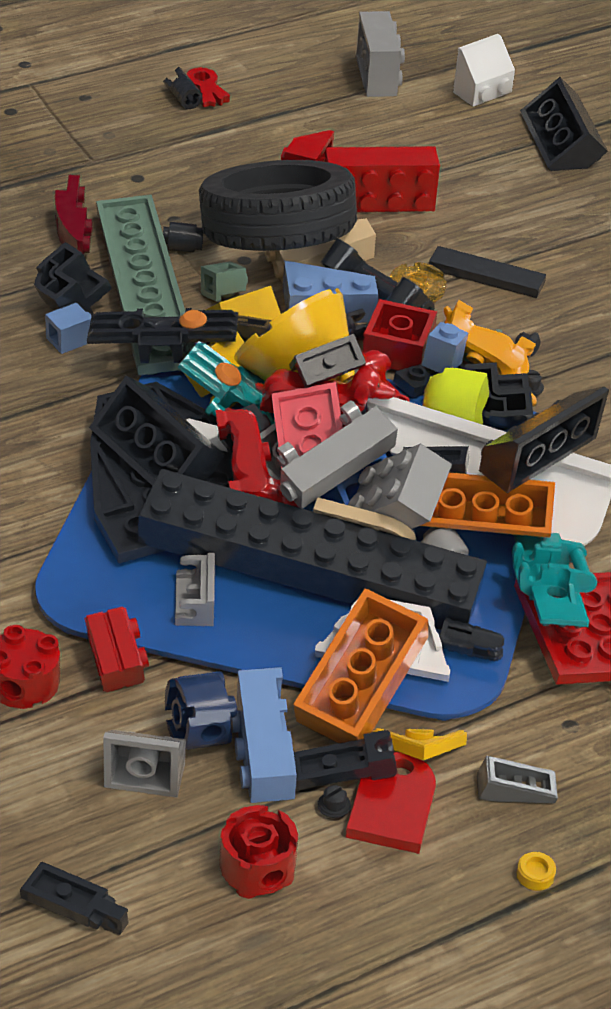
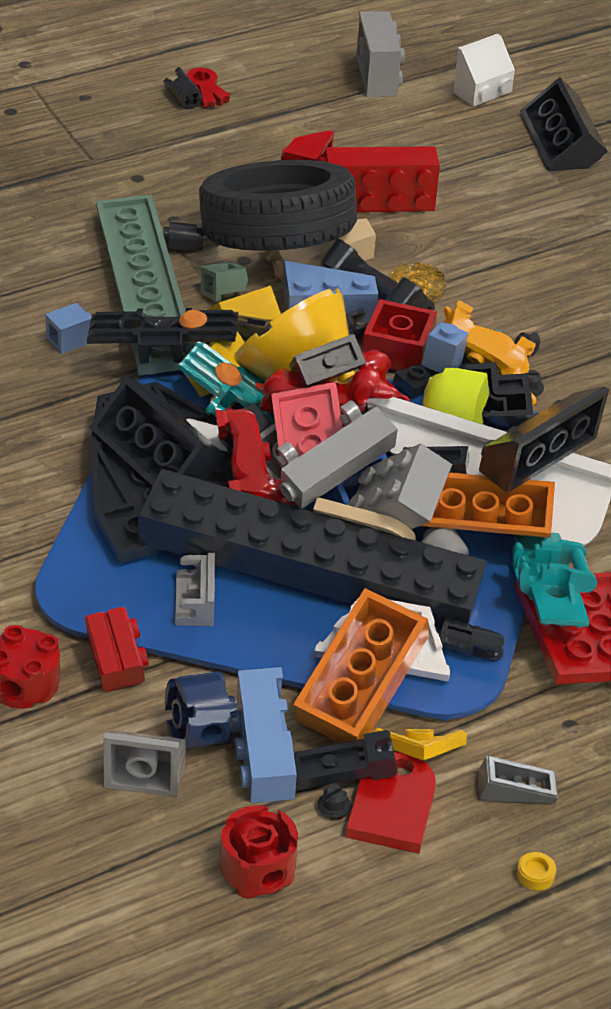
black hinge [20,861,129,935] -> none
black brick [33,242,112,316] -> none
dark red slope [55,175,93,255] -> none
black tile [428,246,546,298] -> none

